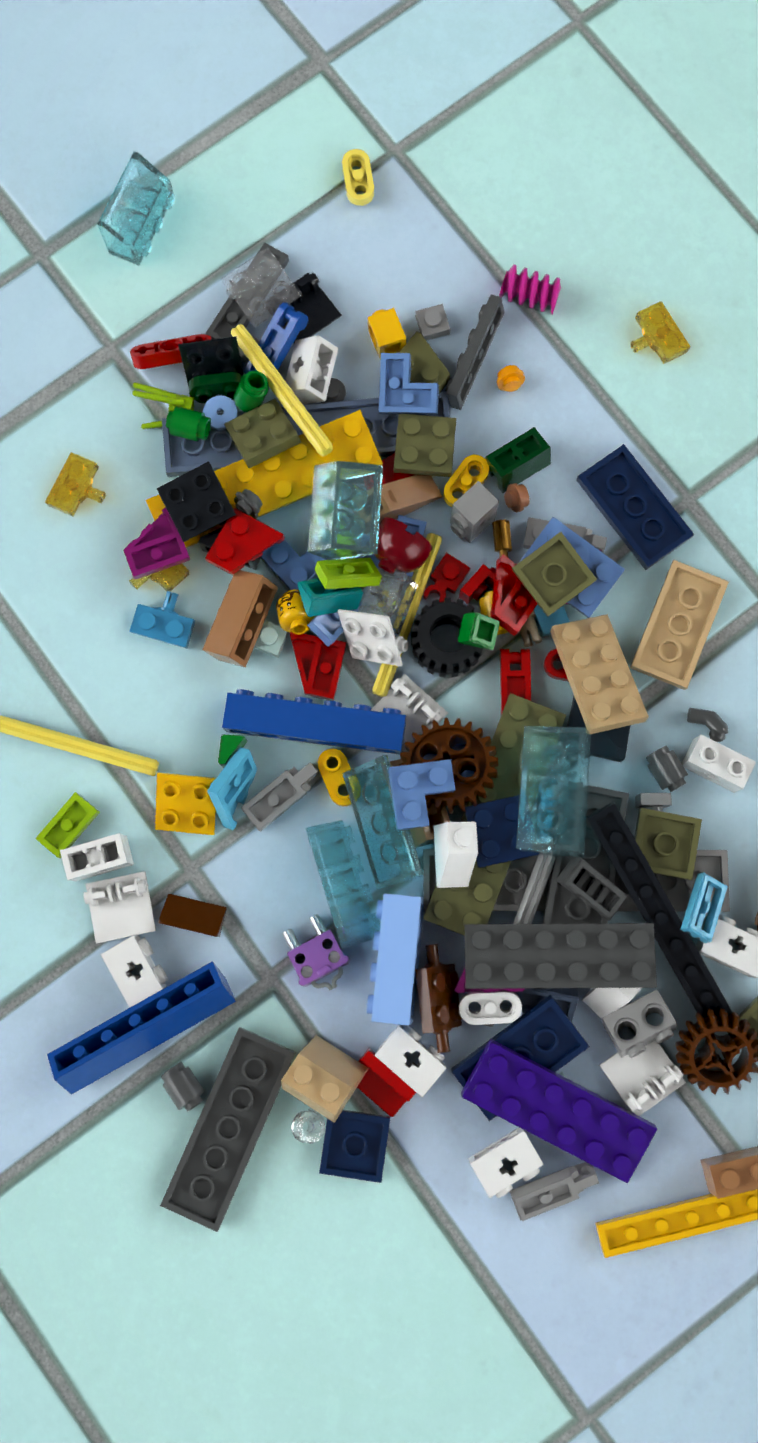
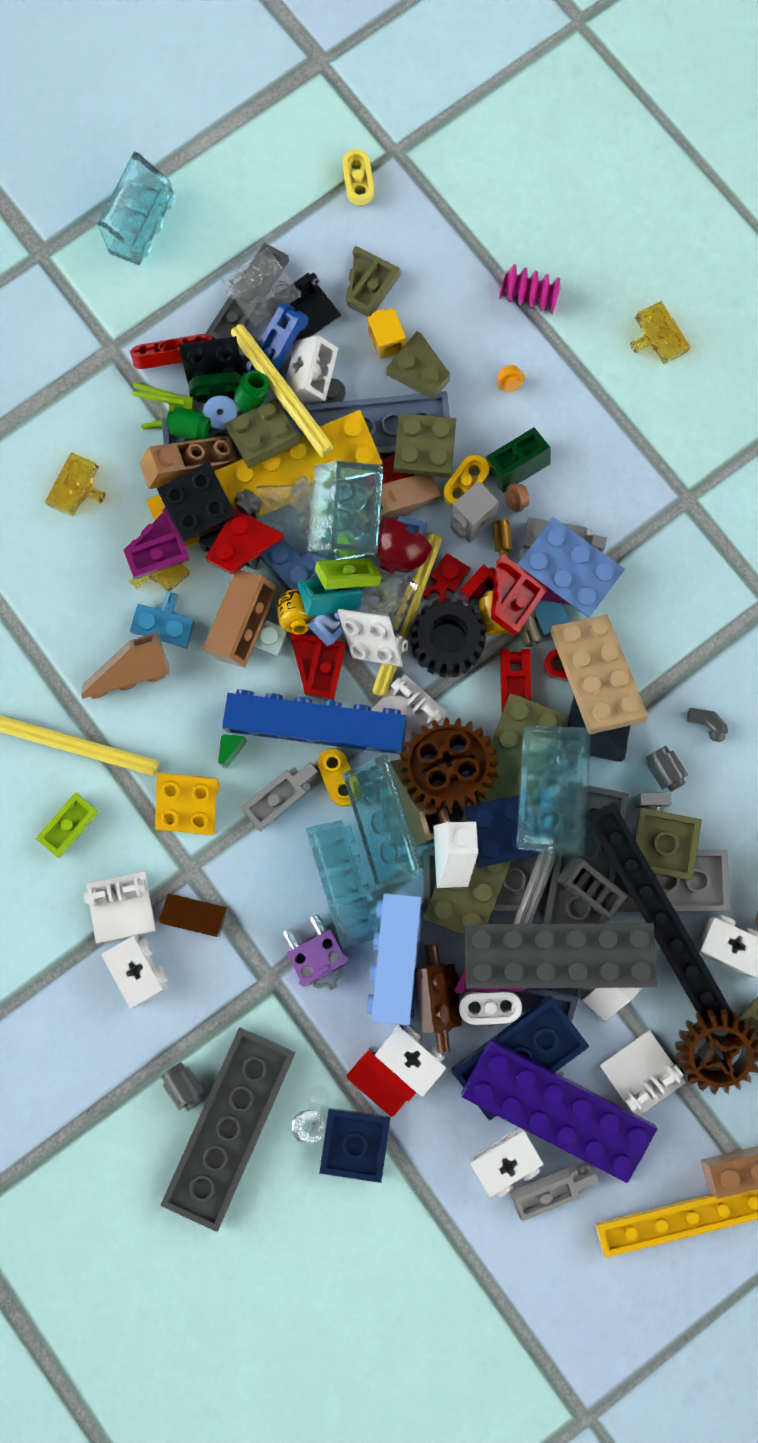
blue brick [47,961,236,1095] -> none
white brick [60,833,134,882] -> none
medium azure wing [207,747,257,830] -> none
tan slope [281,1035,368,1123] -> none
medium blue plate [379,353,439,415] -> none
medium blue plate [388,759,456,831] -> none
light grey plate [415,304,450,341] -> none
dark grey plate [445,294,505,410] -> none
green slope [458,612,500,650] -> none
olive plate [512,531,597,617] -> none
dark blue plate [576,444,695,570] -> none
light grey brick [602,990,677,1058] -> none
tan plate [630,560,729,690] -> none
medium azure tile [680,873,728,943] -> none
white brick [681,734,756,793] -> none
none -> medium nougat slope [81,632,169,699]
none -> medium nougat slope [139,436,238,489]
none -> clear hinge [256,476,324,539]
none -> olive wing [346,246,401,317]

